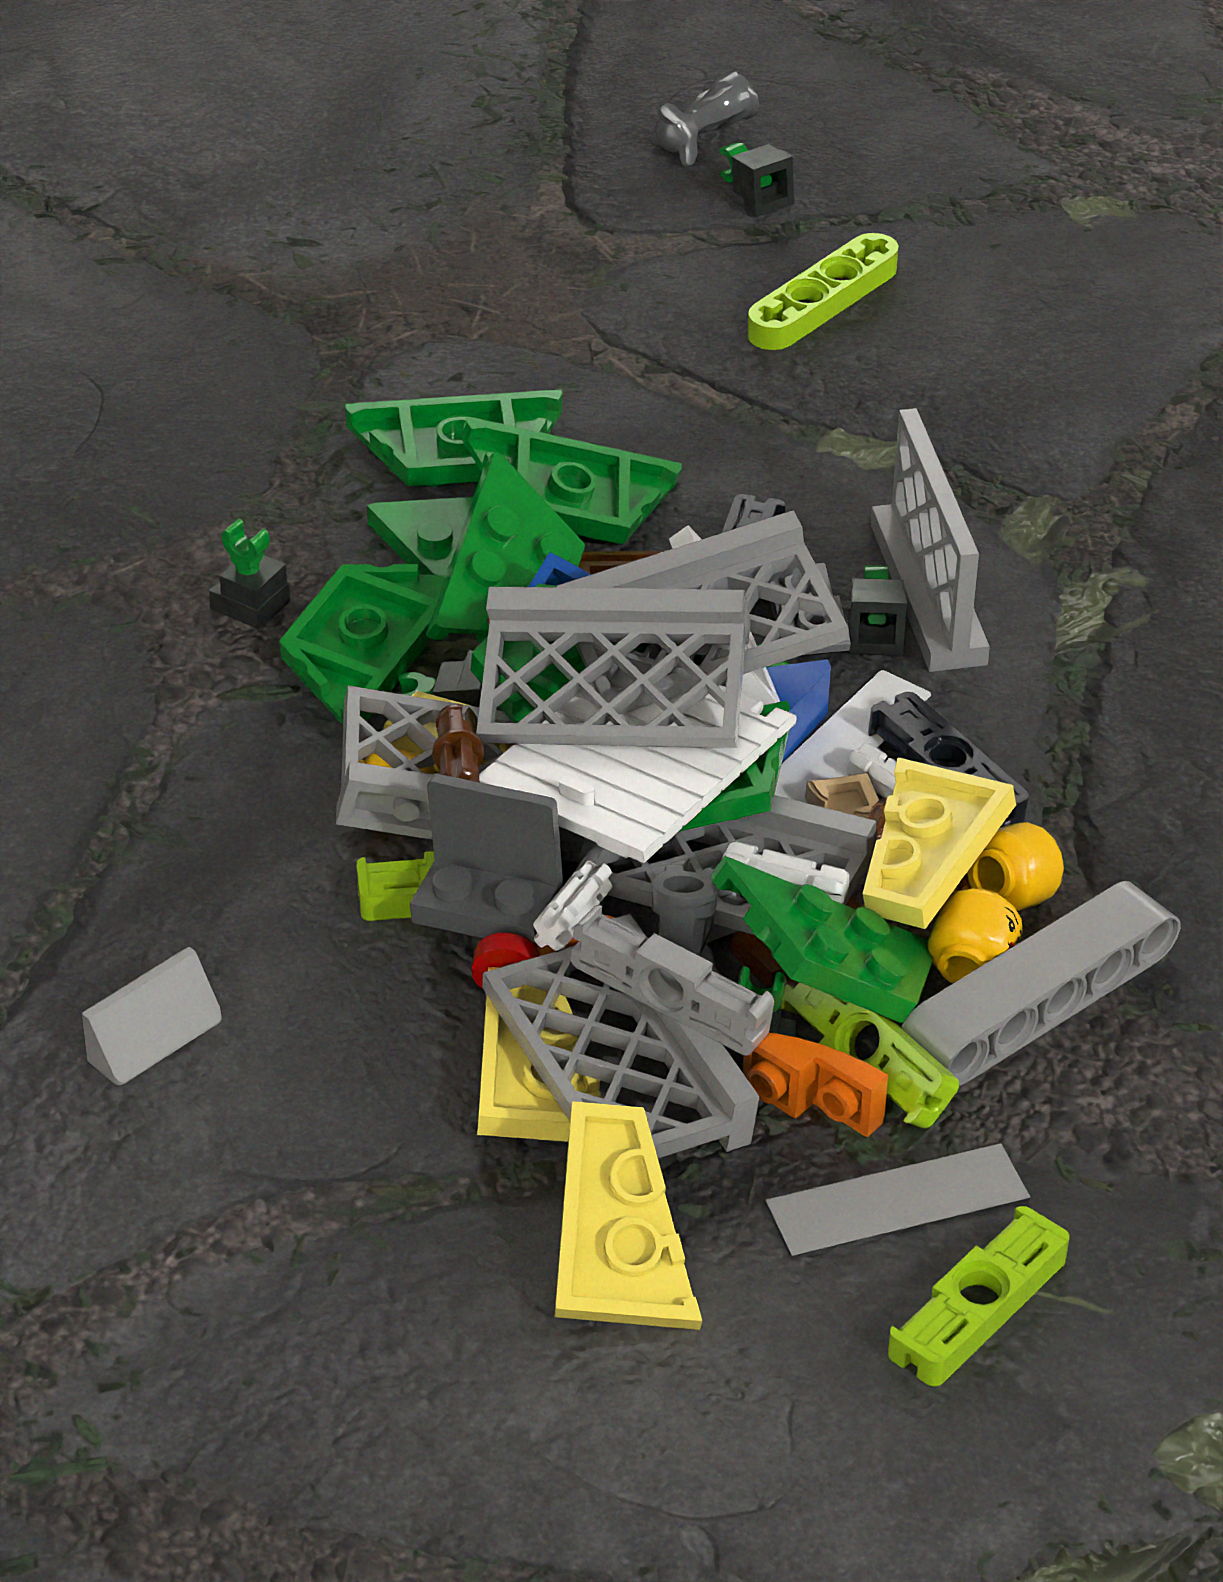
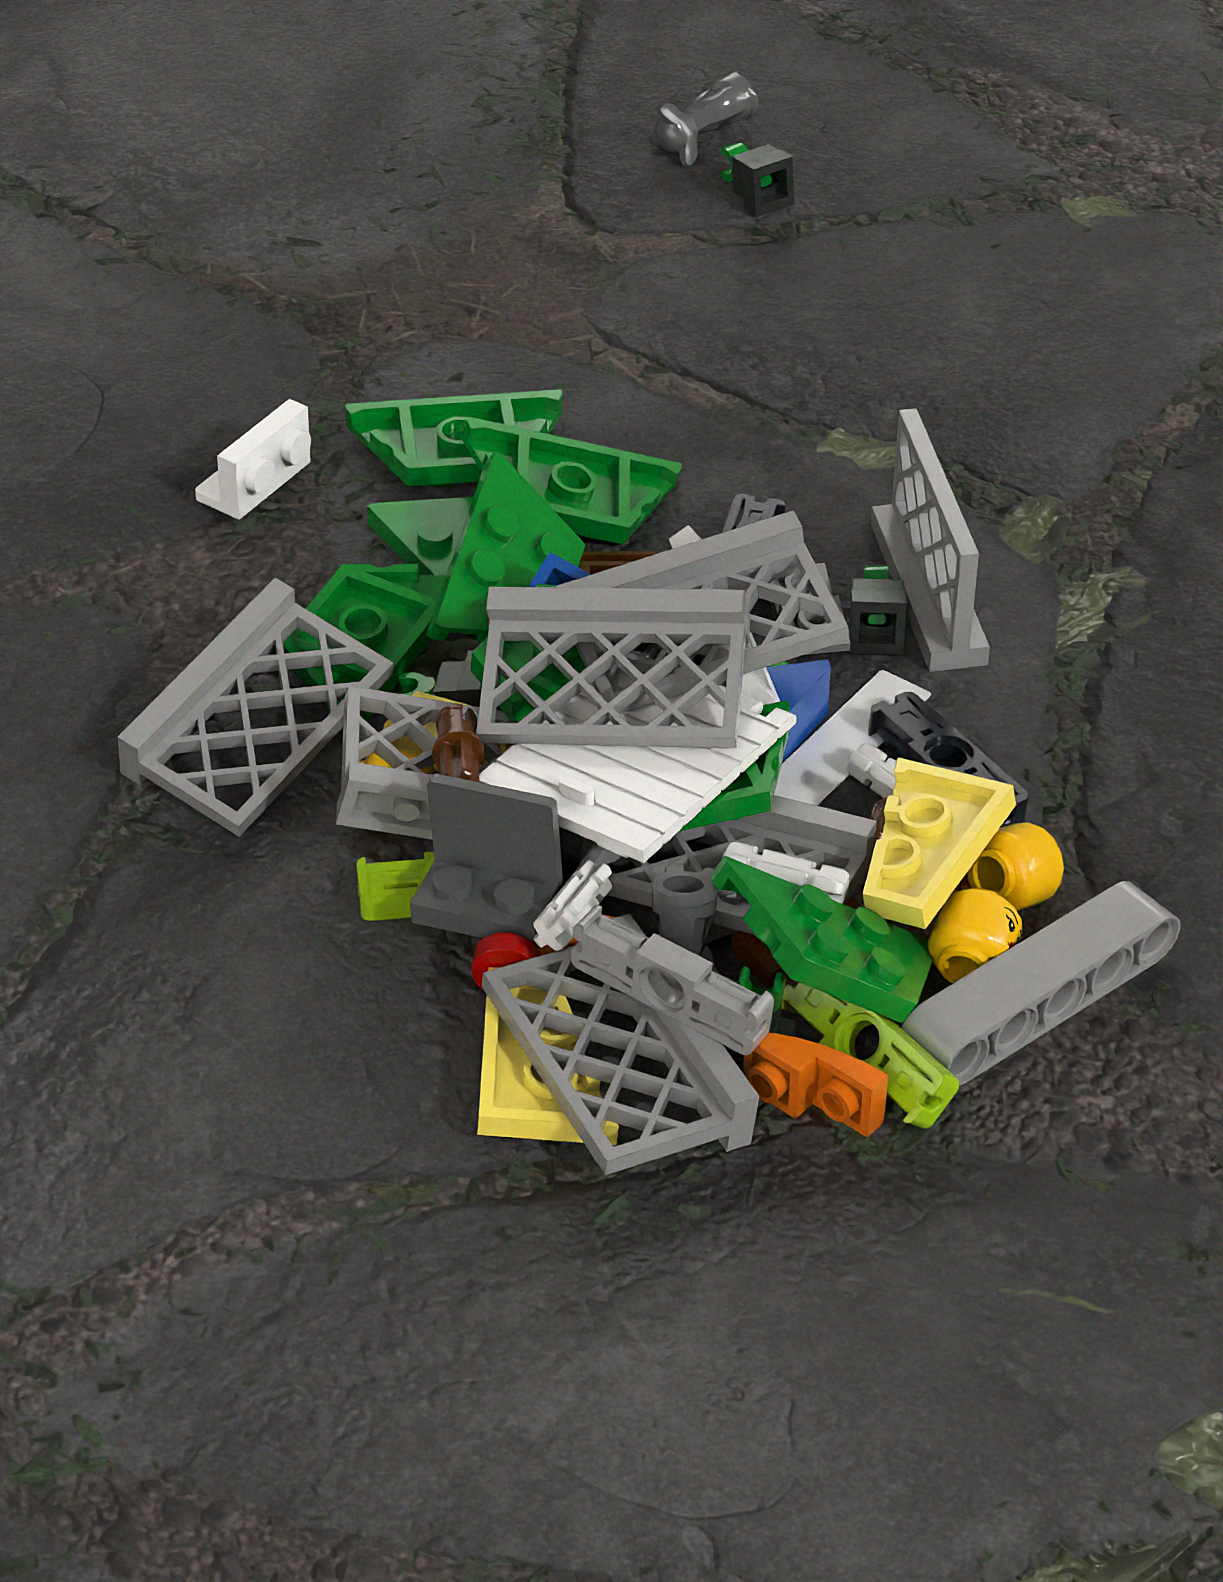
light grey slope [82,947,222,1085] -> none
pearl dark grey piece [209,518,290,630] -> none
light yellow wing [554,1101,702,1330] -> none
lime beam [747,233,899,350] -> none
light grey sticker [766,1143,1030,1256] -> none
tan tile [805,773,885,833] -> none
lime piece [888,1206,1069,1387] -> none
none -> light grey fence [118,577,393,837]
none -> white bracket [195,399,311,520]

